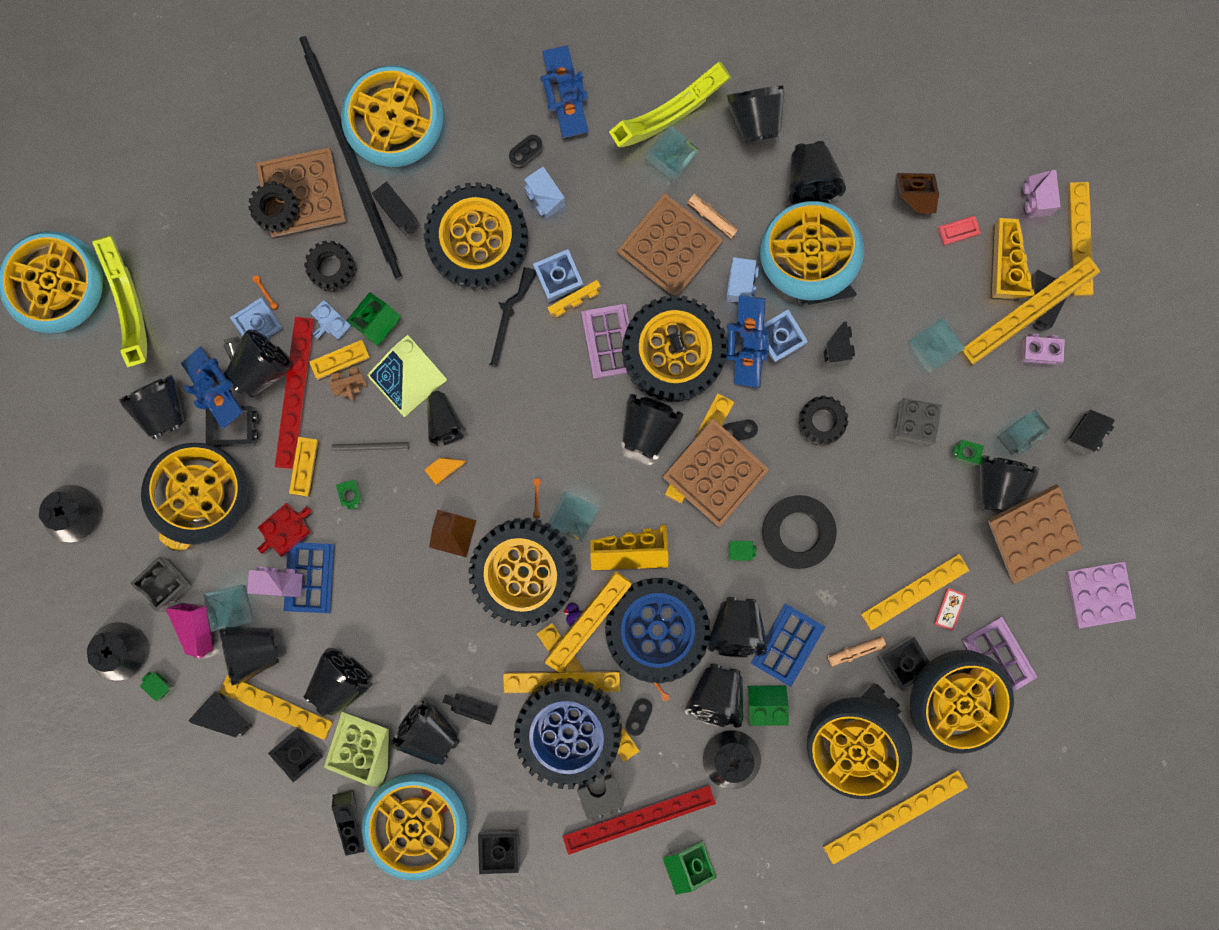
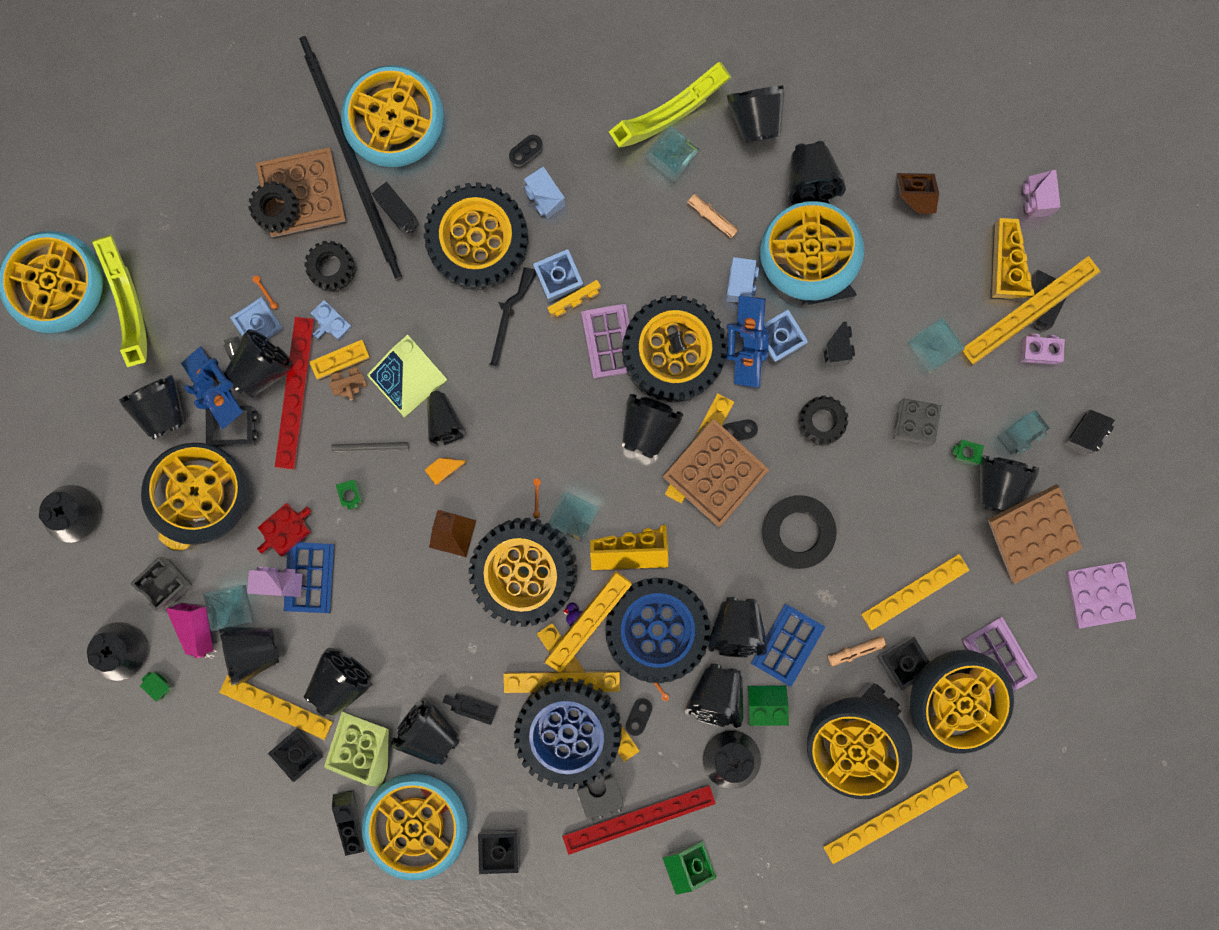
black slope [188,691,252,738] -> none
yellow plate [289,437,318,497] -> none
green slope [346,292,401,346] -> none
blue piece [540,45,589,138] -> none
medium nougat plate [617,193,724,297] -> none
green brick [729,541,757,561] -> none
tile [934,588,966,631] -> none
coral tile [938,215,981,245] -> none
yellow plate [1068,182,1094,296] -> none

